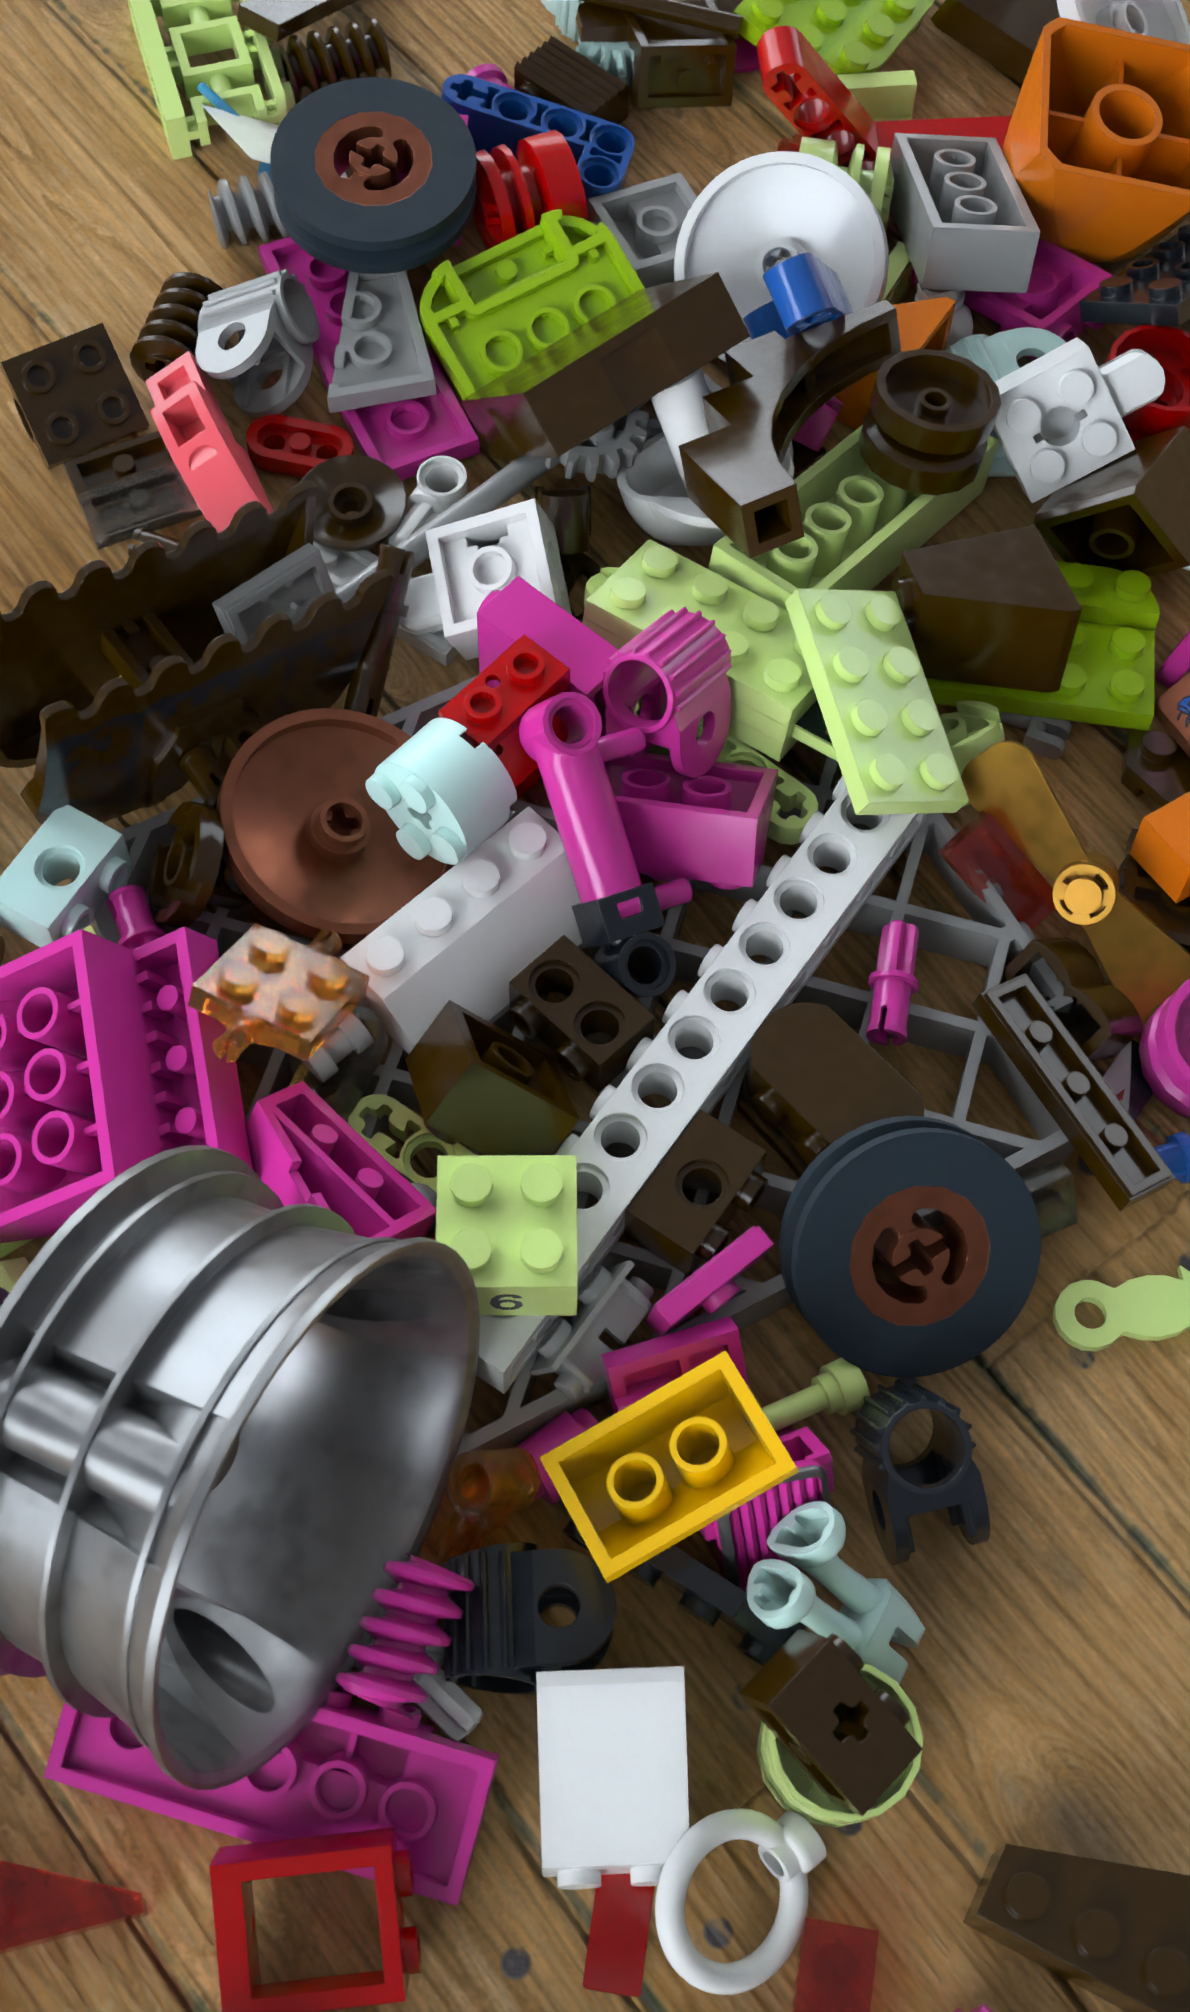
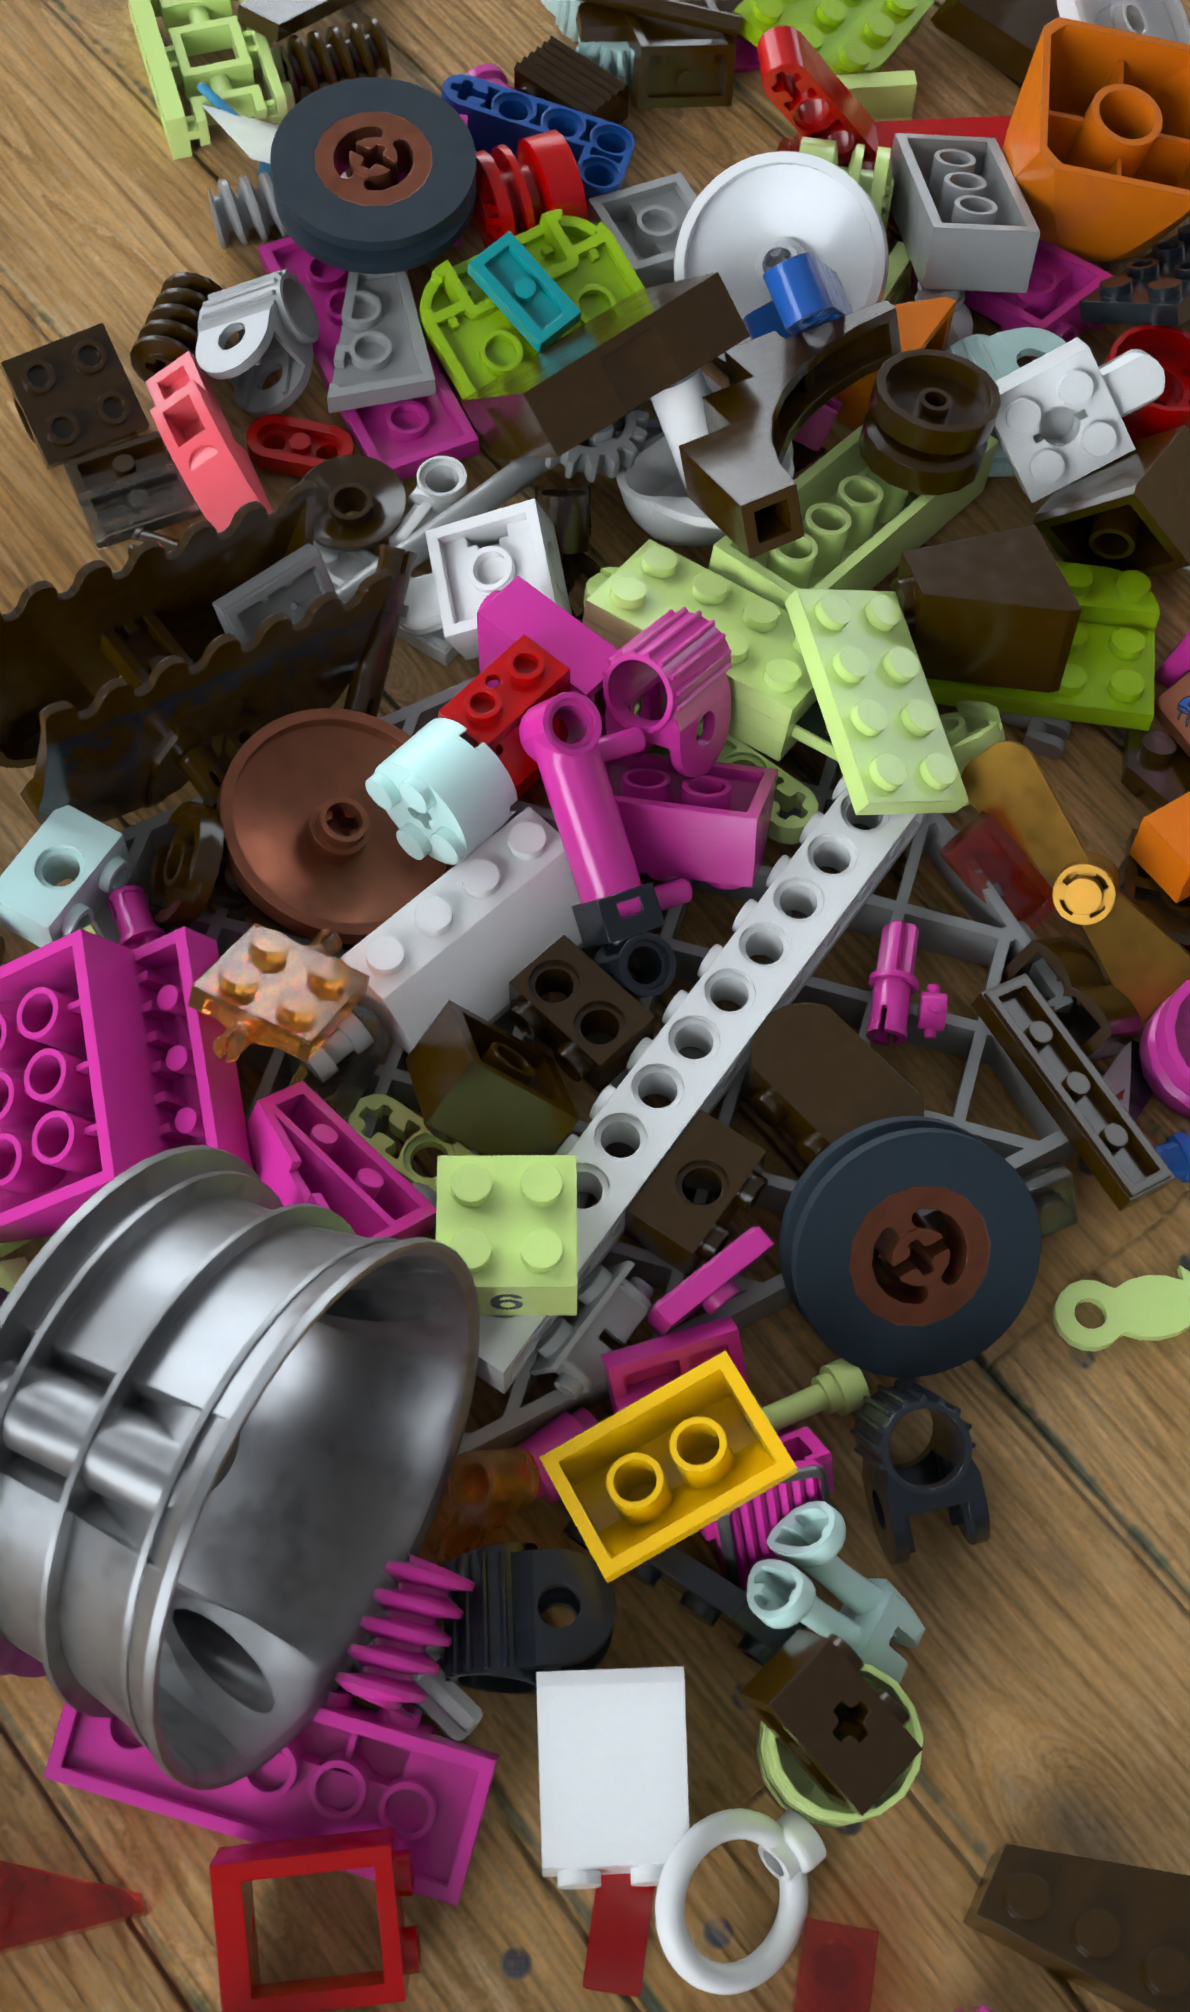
none -> teal plate [467,231,582,352]
none -> dark pink piece [916,984,947,1039]

